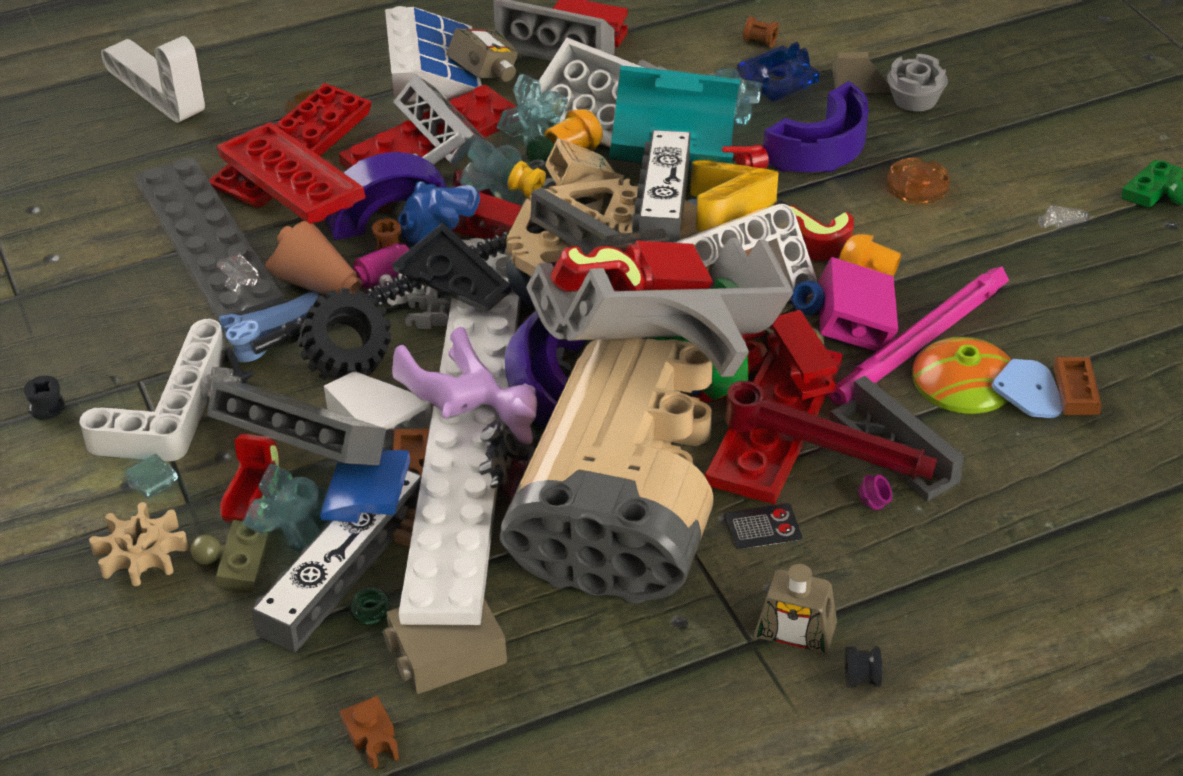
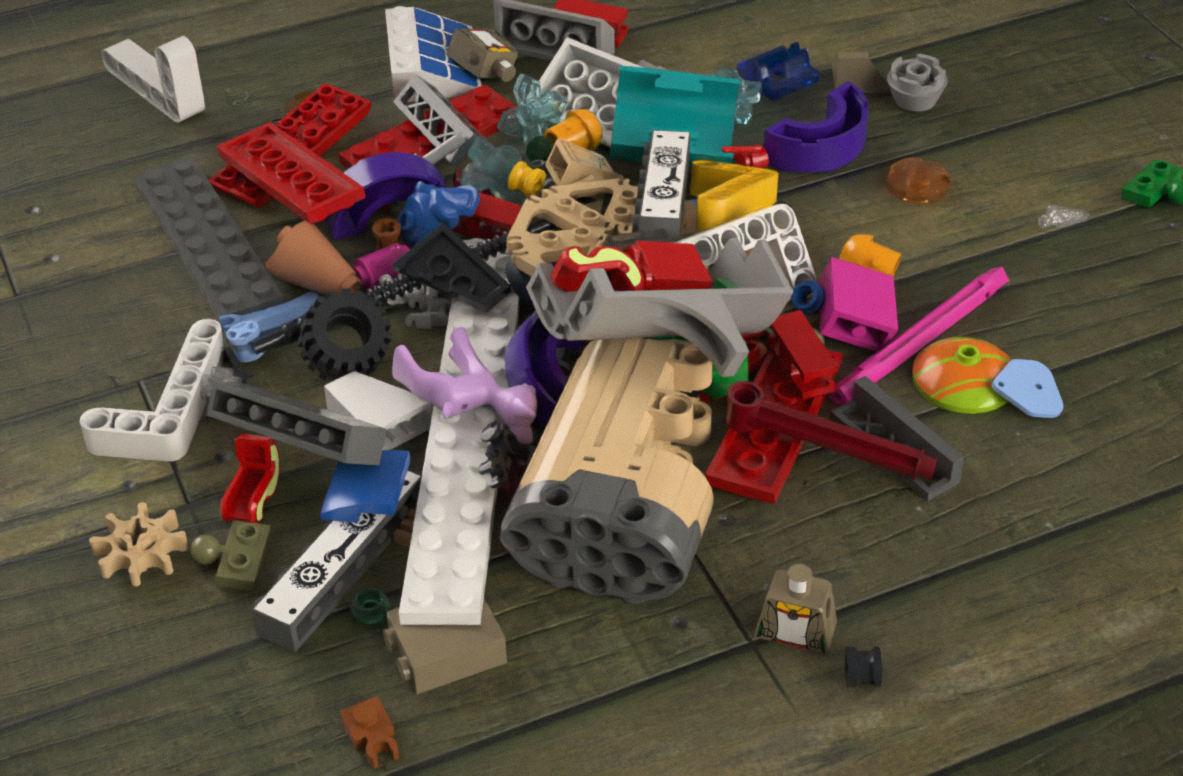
black wheel [24,375,65,420] -> none
clear light blue tile [125,454,178,499] -> none
clear piece [216,254,261,291] -> none
clear light blue plant [243,464,328,553] -> none
dark orange plate [393,428,430,475] -> none
dark grey fence [531,187,635,255] -> none
black sticker [725,503,802,549] -> none
dark orange bush [743,16,779,48] -> none
red animal [788,205,854,261] -> none
magenta plate [858,475,892,510] -> none
dark orange plate [1053,357,1102,415] -> none

